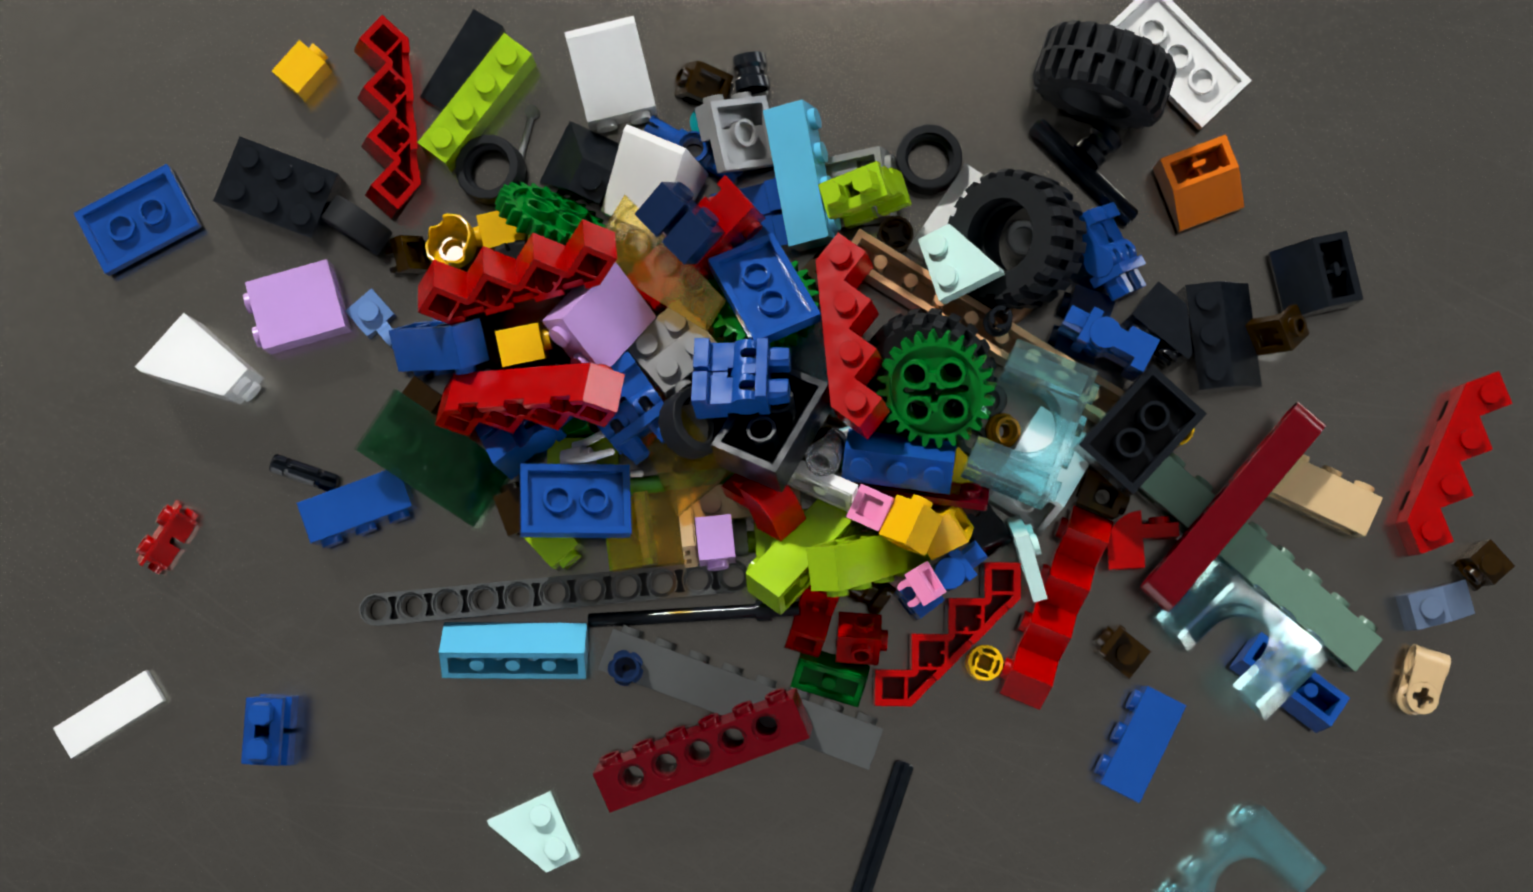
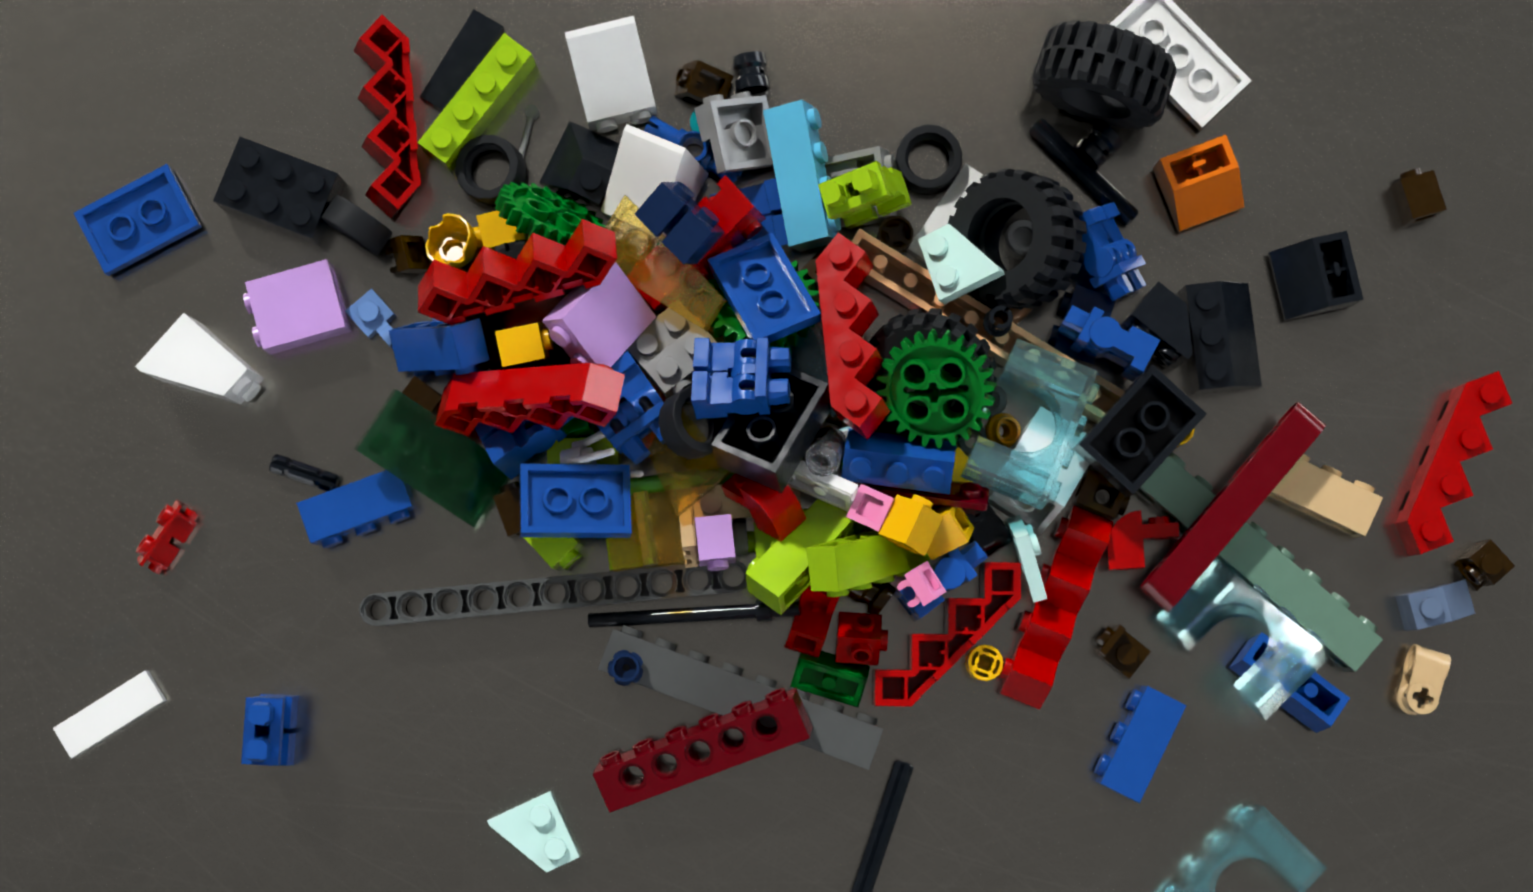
yellow brick [272,40,332,102] -> none
medium azure brick [439,622,589,679] -> none
dark brown bracket [1245,304,1309,356] -> none
none -> dark brown brick [1390,168,1447,226]

